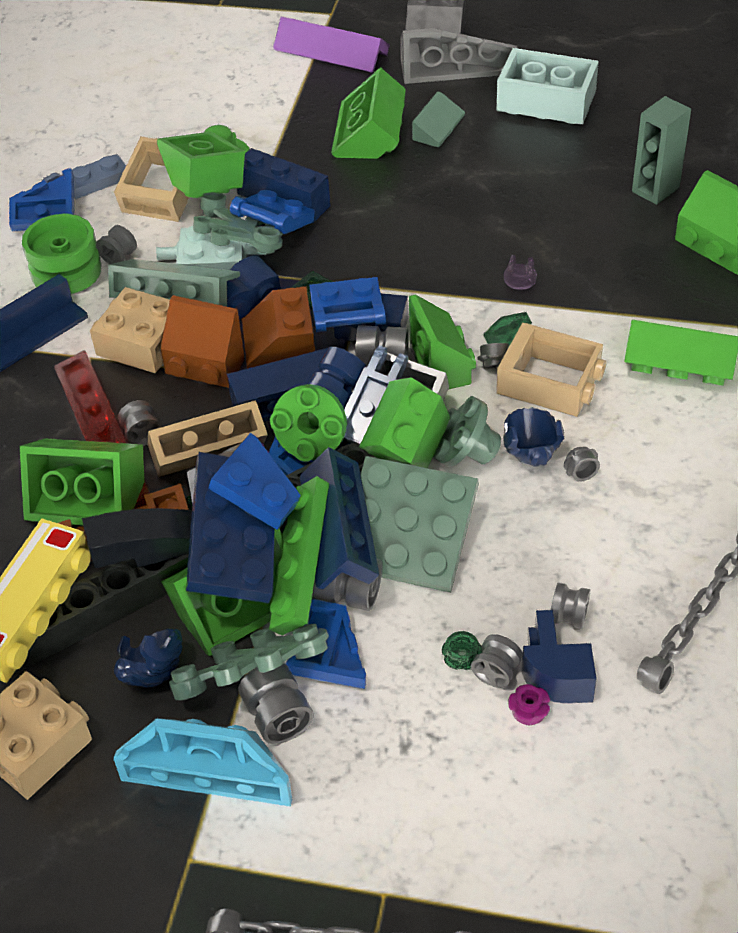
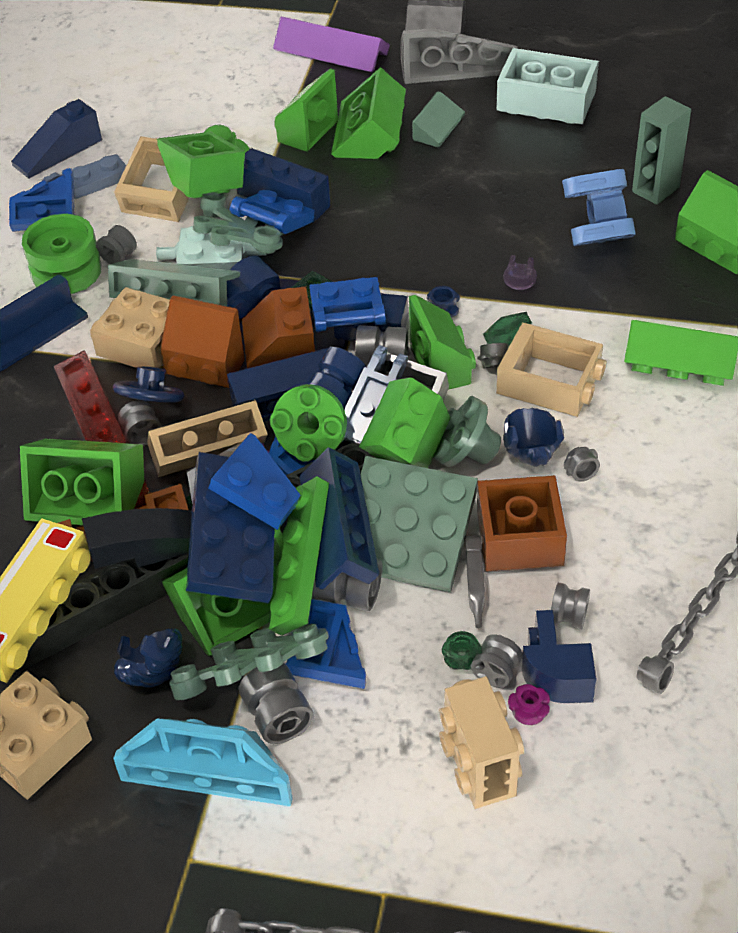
none -> dark blue slope [11,99,102,179]
none -> dark blue piece [113,366,184,402]
none -> bright green slope [274,69,338,152]
none -> dark blue plate [427,286,460,317]
none -> tan brick [439,676,524,809]
none -> flat silver piece [465,535,484,628]
none -> dark orange brick [477,475,567,572]
none -> medium blue piece [562,169,636,246]

